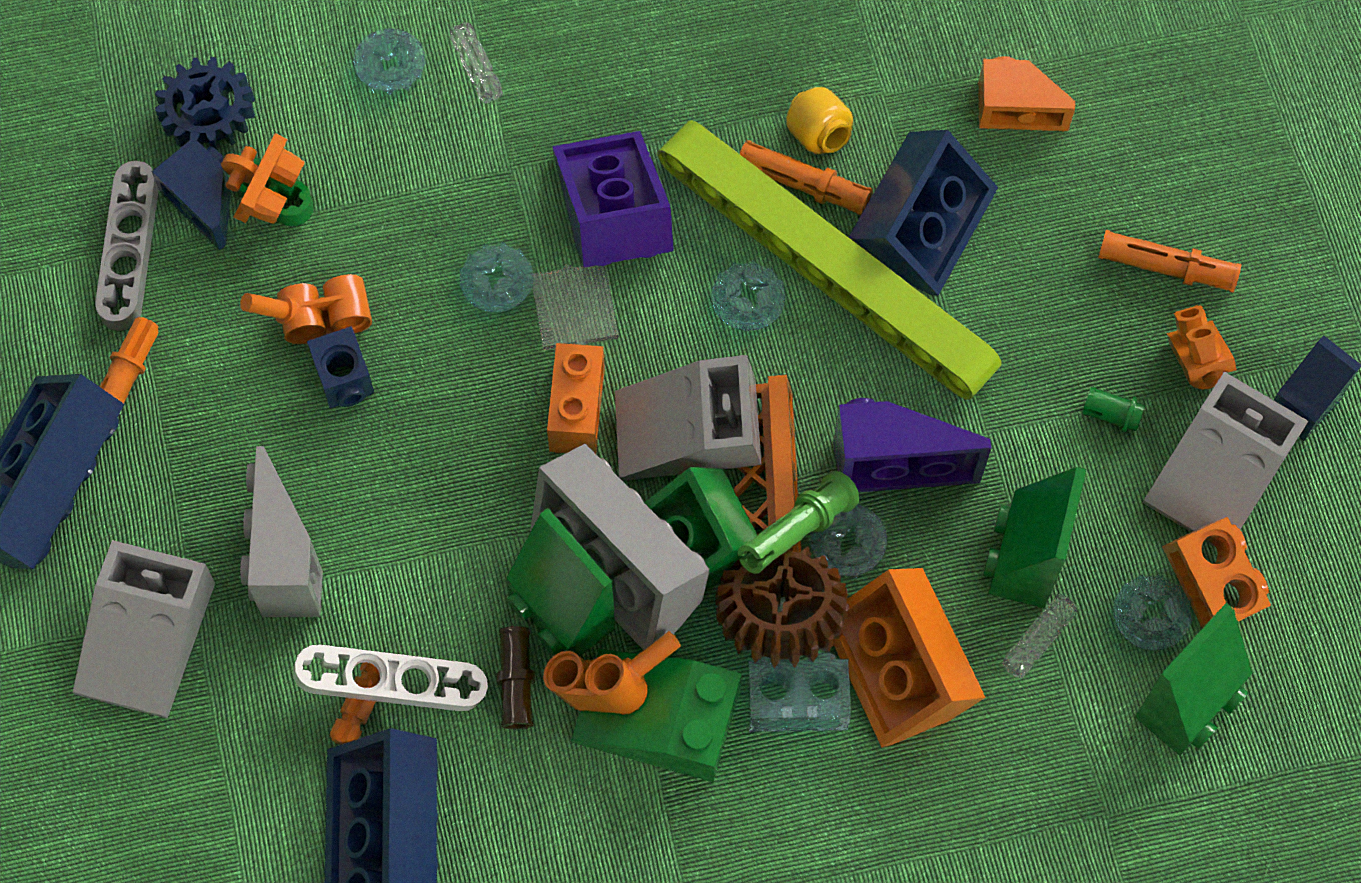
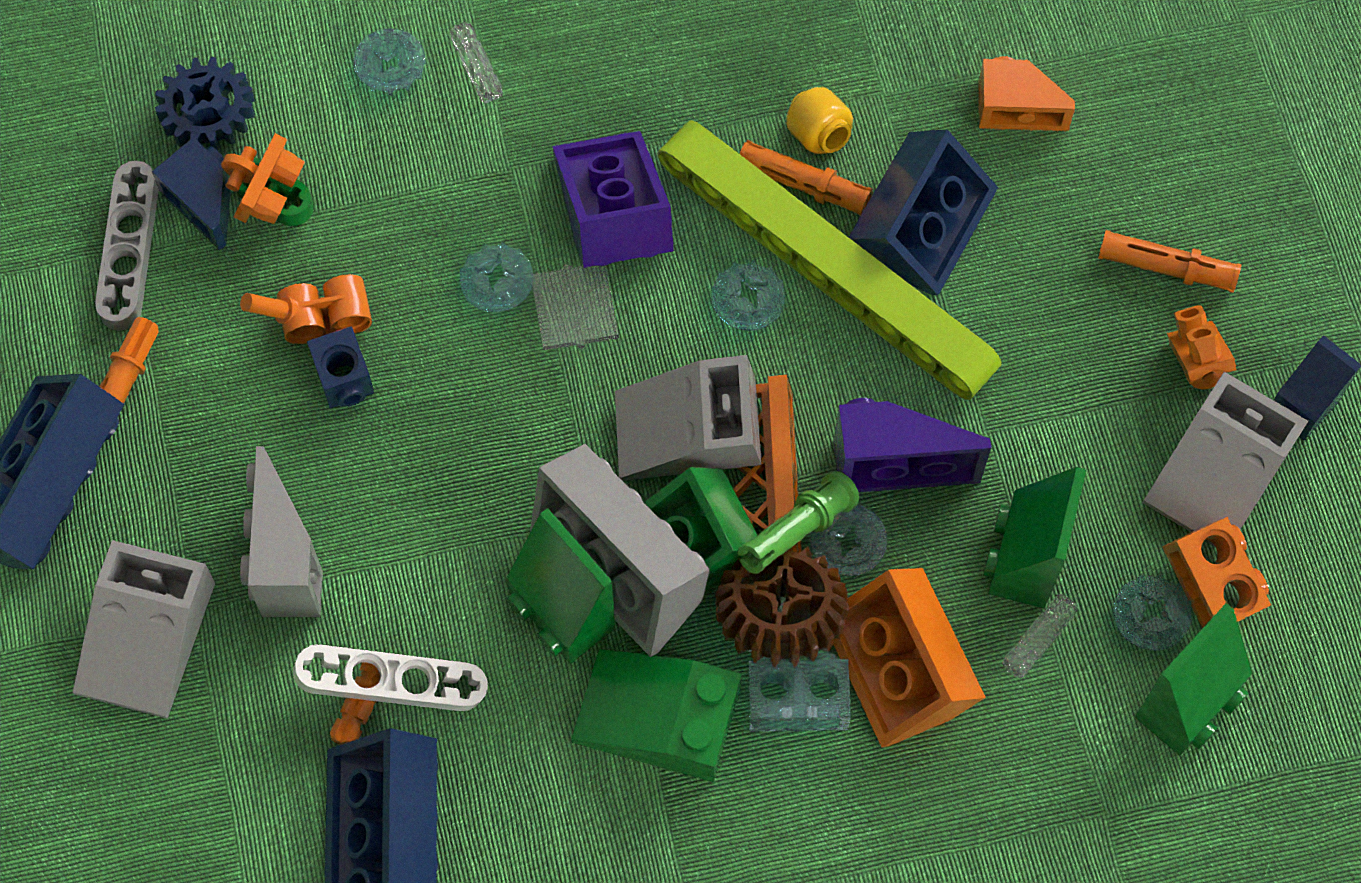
dark brown pin [496,626,536,730] -> none
orange beam [543,631,681,715] -> none
orange brick [547,343,605,454] -> none
green pin [1082,386,1146,433] -> none

